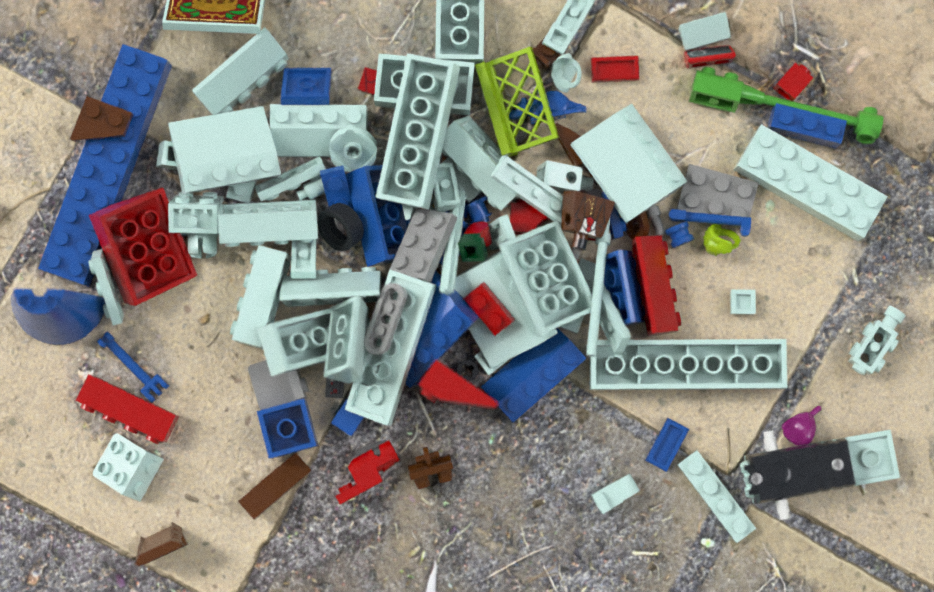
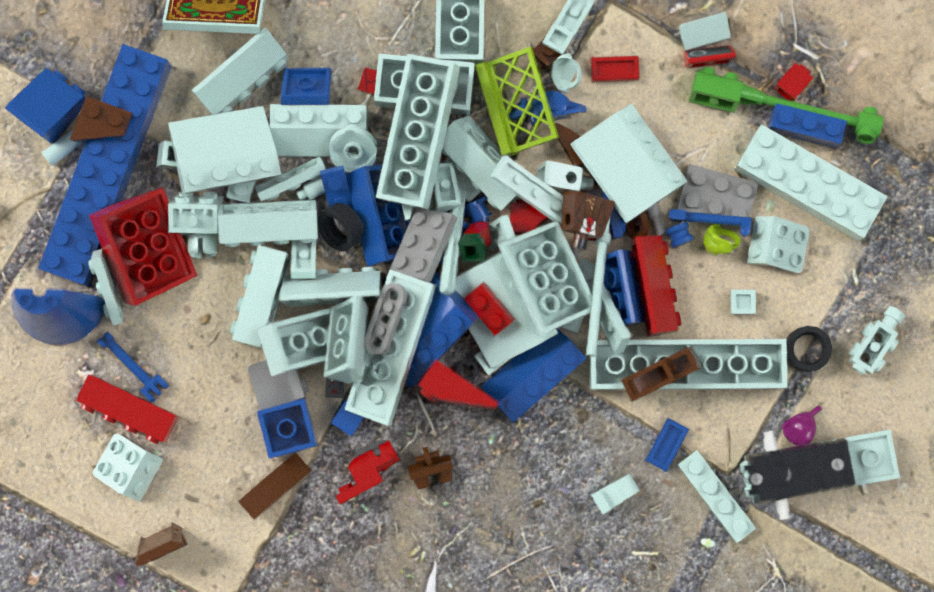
none -> blue slope [5,68,86,144]
none -> light aqua cylinder [42,129,83,166]
none -> reddish brown slope [621,346,702,402]
none -> light aqua bracket [747,216,809,273]
none -> black tyre [786,326,832,372]

